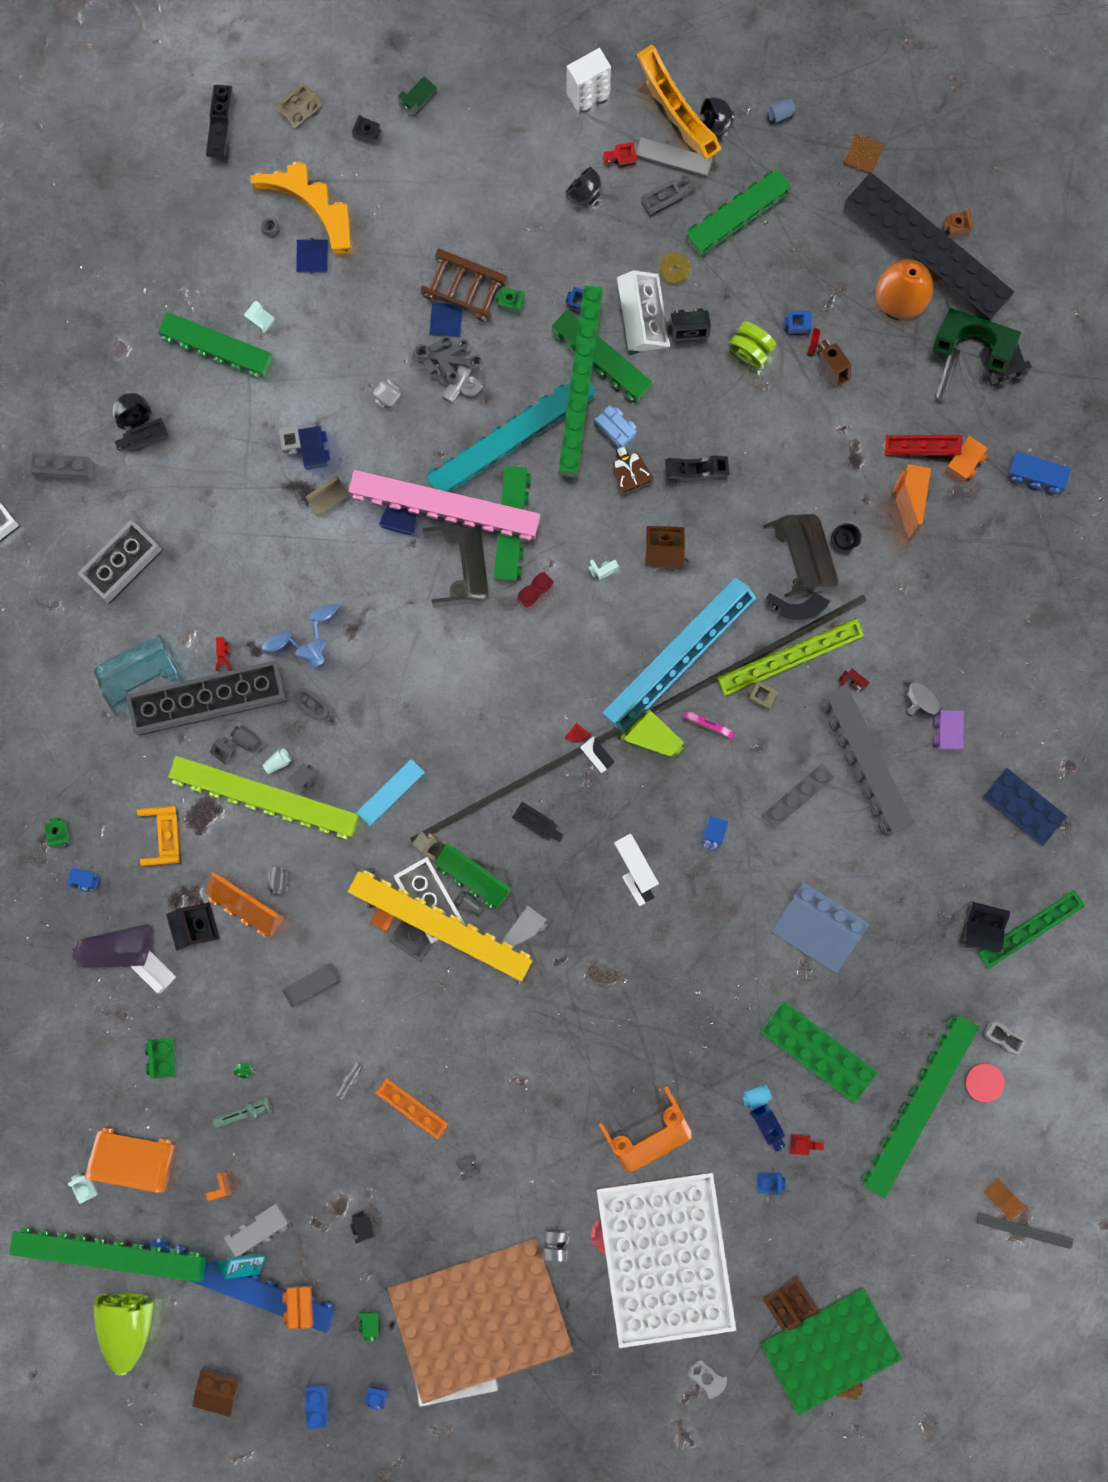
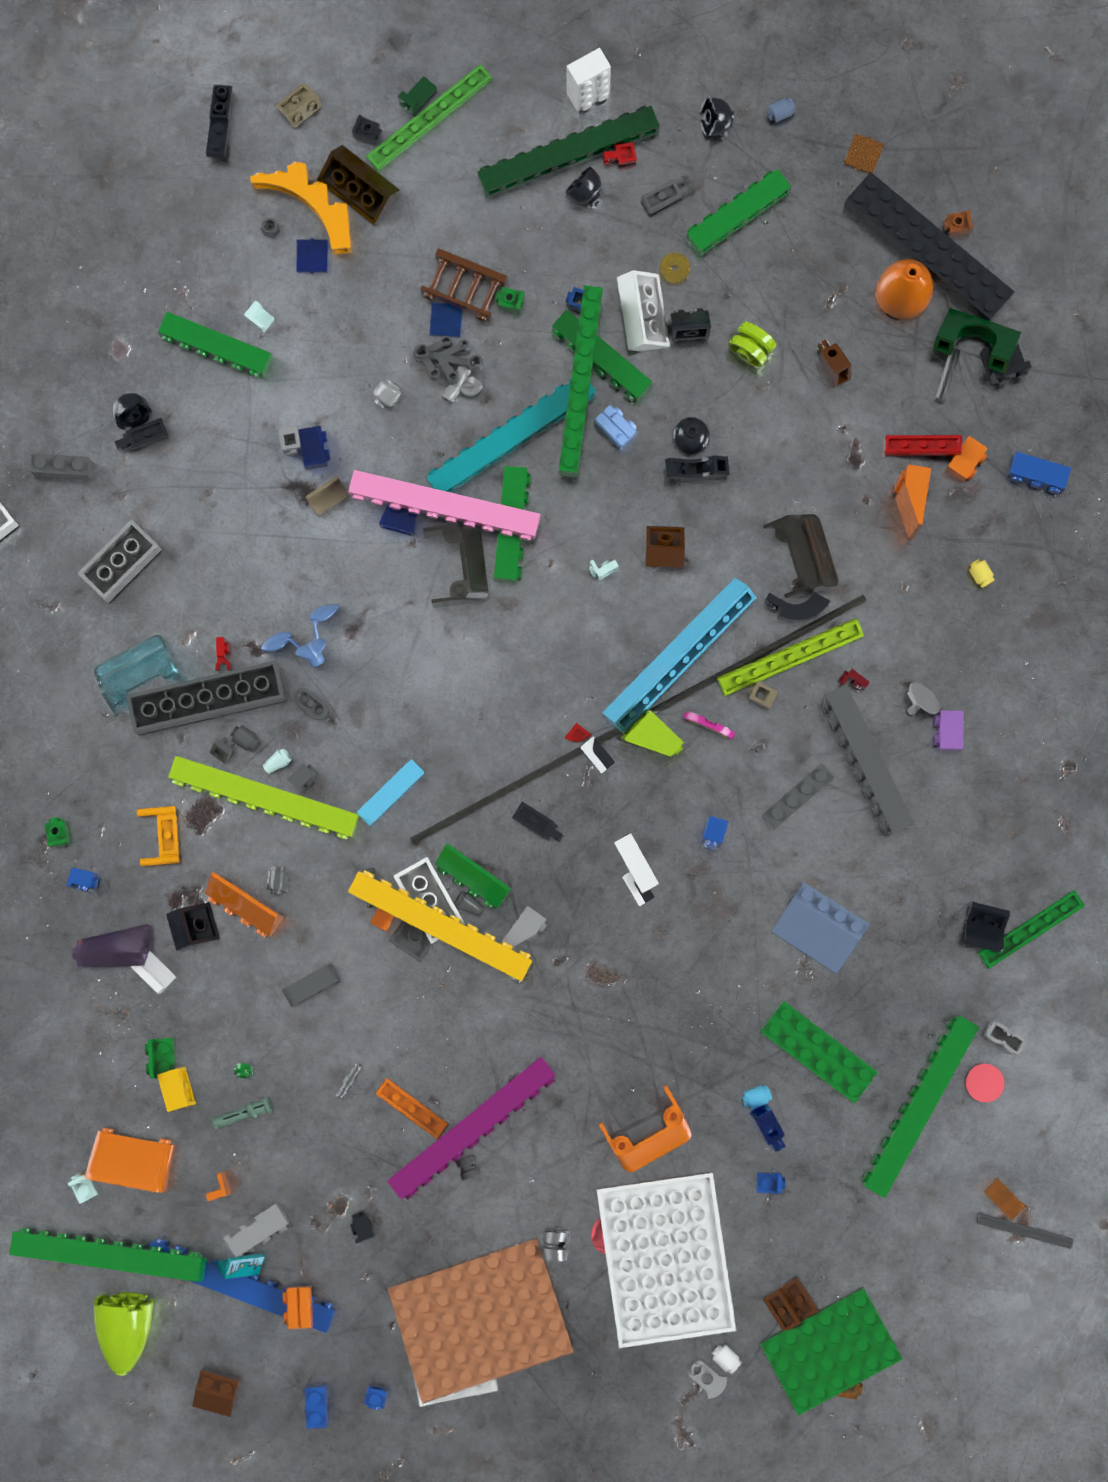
green brick [358,1311,380,1341] -> none
dark tan brick [413,831,446,861] -> none
dark red brick [517,572,554,611] -> none
reddish brown torso [613,447,654,495] -> none
light orange arch [636,44,722,160] -> none
light grey tile [636,137,712,177] -> none
blue brick [784,311,812,334] -> none
red plate [790,1134,824,1155] -> none
red tile [808,328,821,355] -> none
black hair [831,523,862,552] -> none
dark blue plate [982,768,1067,846] -> none
none -> yellow panel [157,1066,196,1112]
none -> dark brown slope [317,145,400,225]
none -> bright green tile [366,64,493,172]
none -> magenta brick [387,1057,556,1200]
none -> dark green brick [477,105,660,198]
none -> black cylinder [673,417,710,456]
none -> white brick [712,1344,742,1374]
none -> light yellow brick [969,559,995,588]

